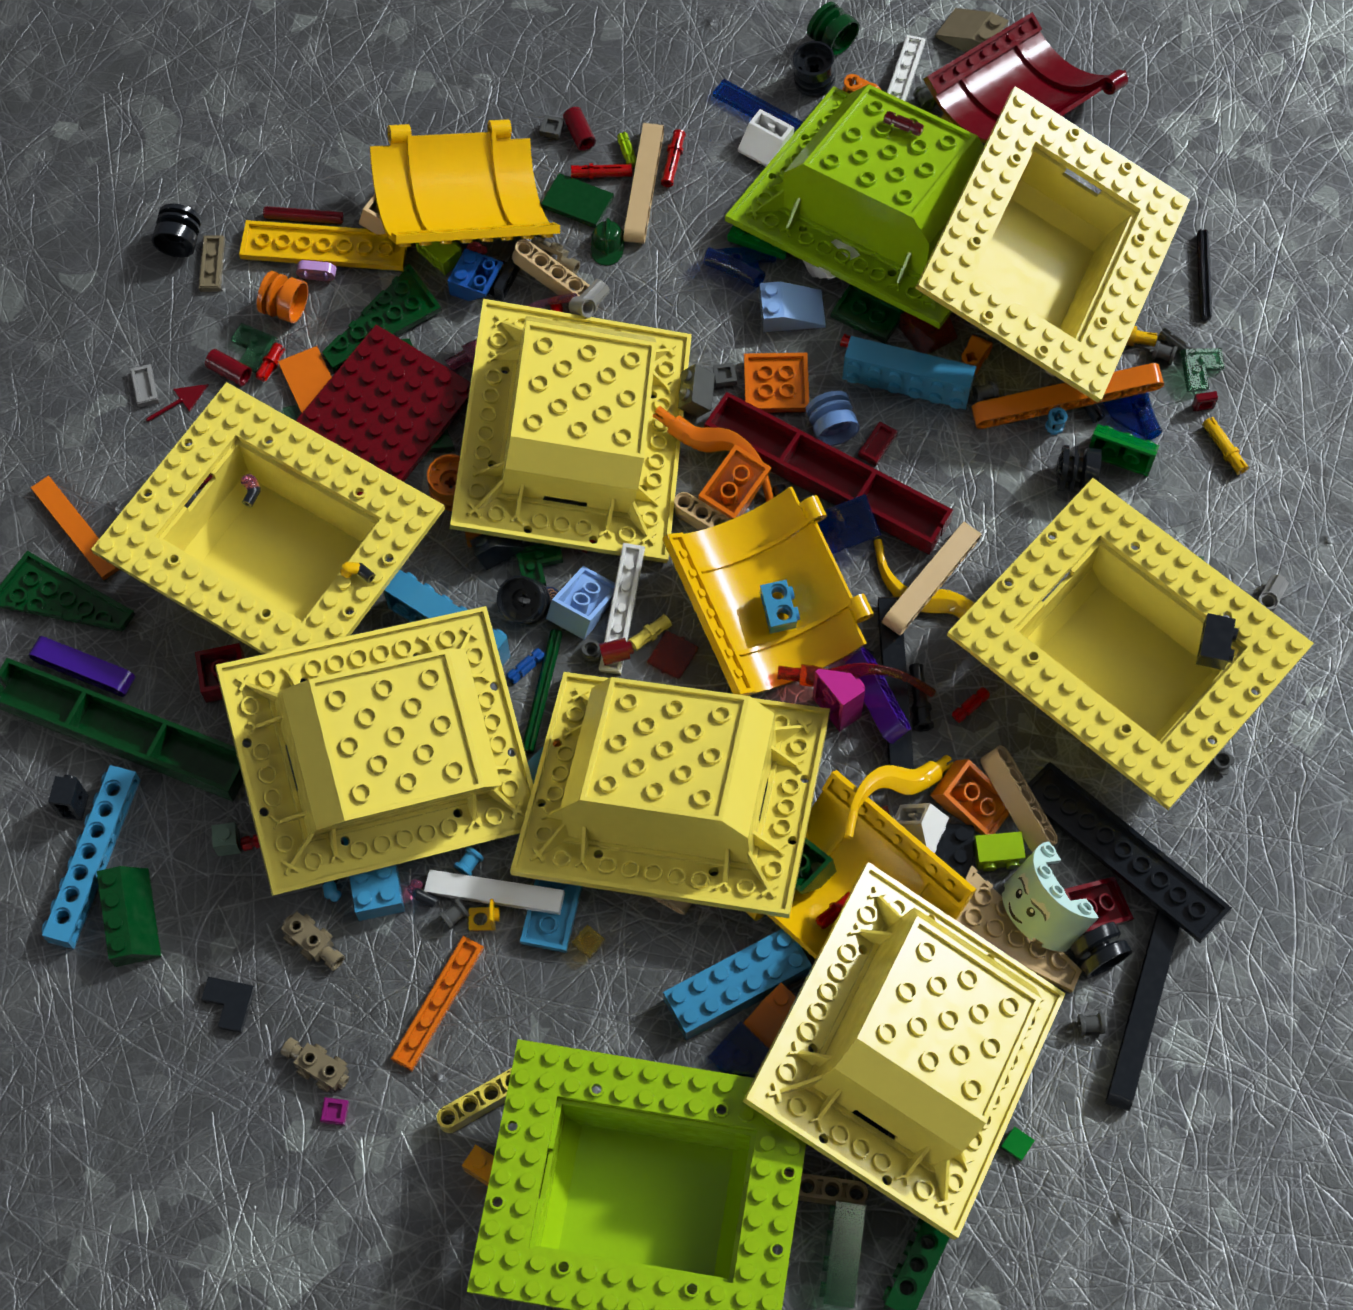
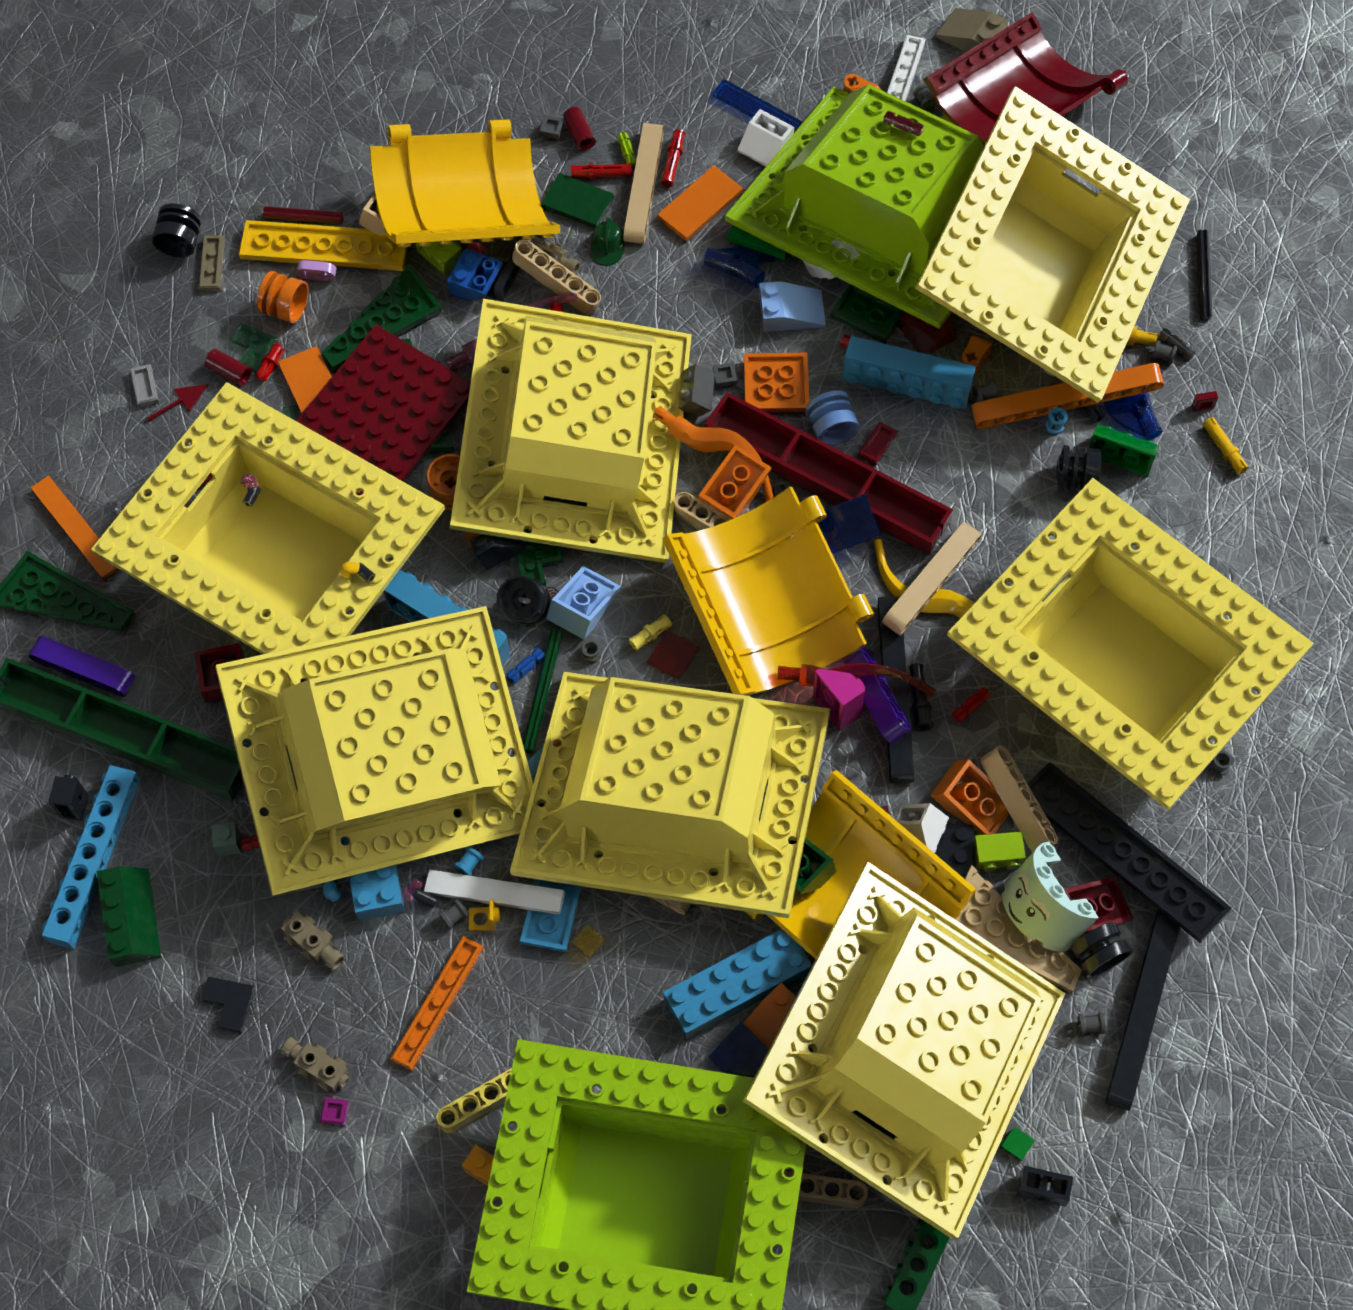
light grey piece [569,279,610,318] -> none
white tile [599,543,645,675] -> none
dark red brick [599,637,634,666] -> none
dark azure brick [759,579,800,634] -> none
black wheel [793,41,836,96] -> none
dark green wheel [807,1,860,56] -> none
red axle [816,891,850,929] -> none
clear green brick [819,1199,866,1308] -> none
yellow animal [844,755,954,839] -> none
clear green tile [1180,348,1225,392] -> none
black brick [1196,613,1238,670] -> none
light grey piece [1257,574,1289,613] -> none
none -> orange tile [657,165,743,242]
none -> black brick [1016,1166,1073,1207]

